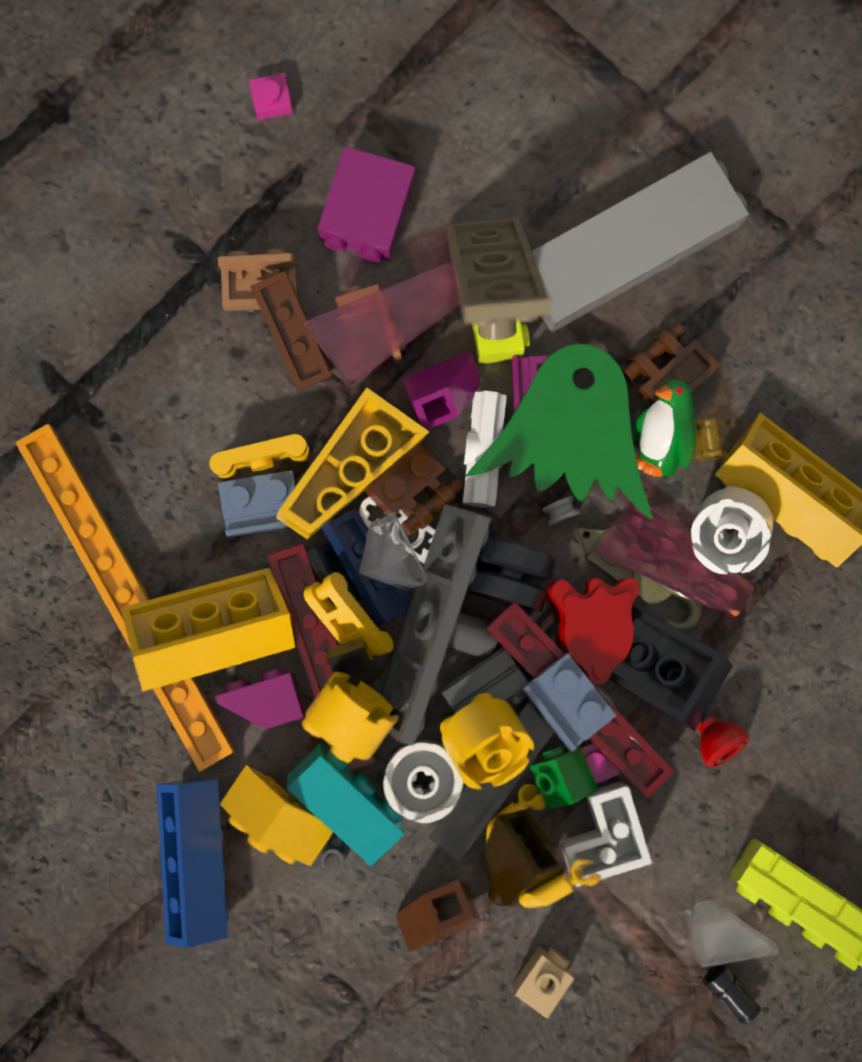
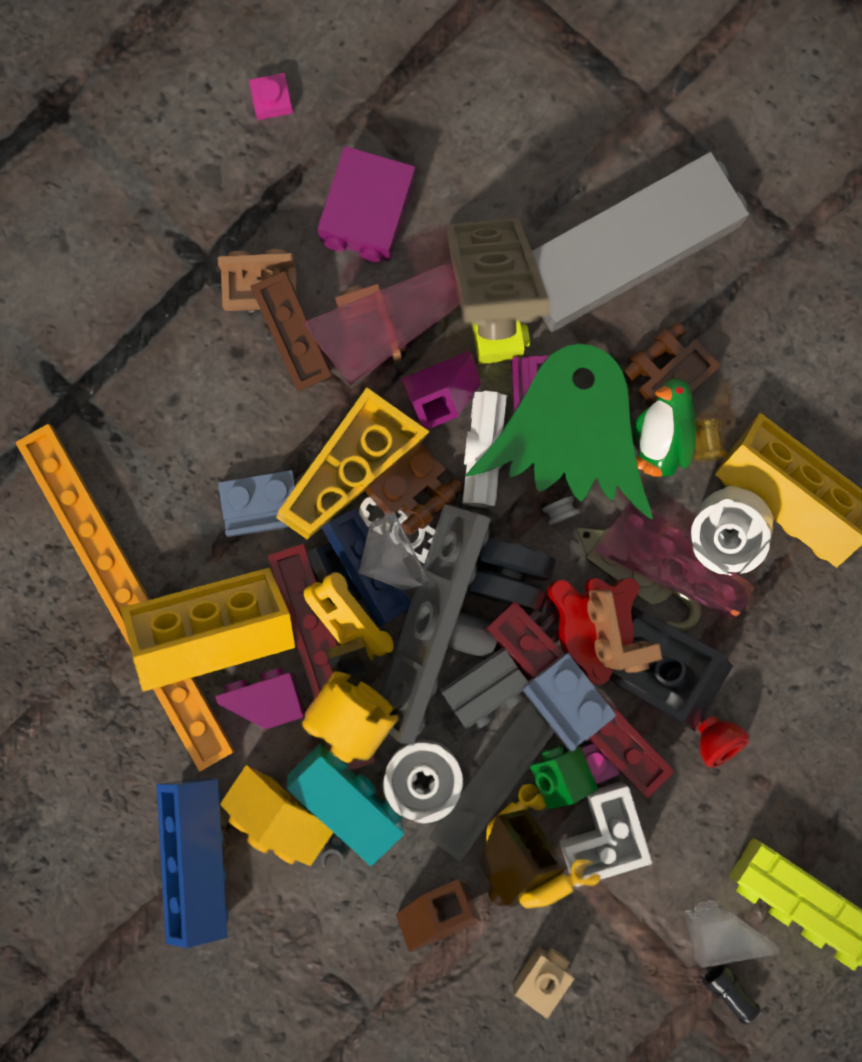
yellow plate [209,434,310,480] -> none
yellow brick [440,693,534,789] -> none
none -> medium nougat bracket [587,589,662,673]

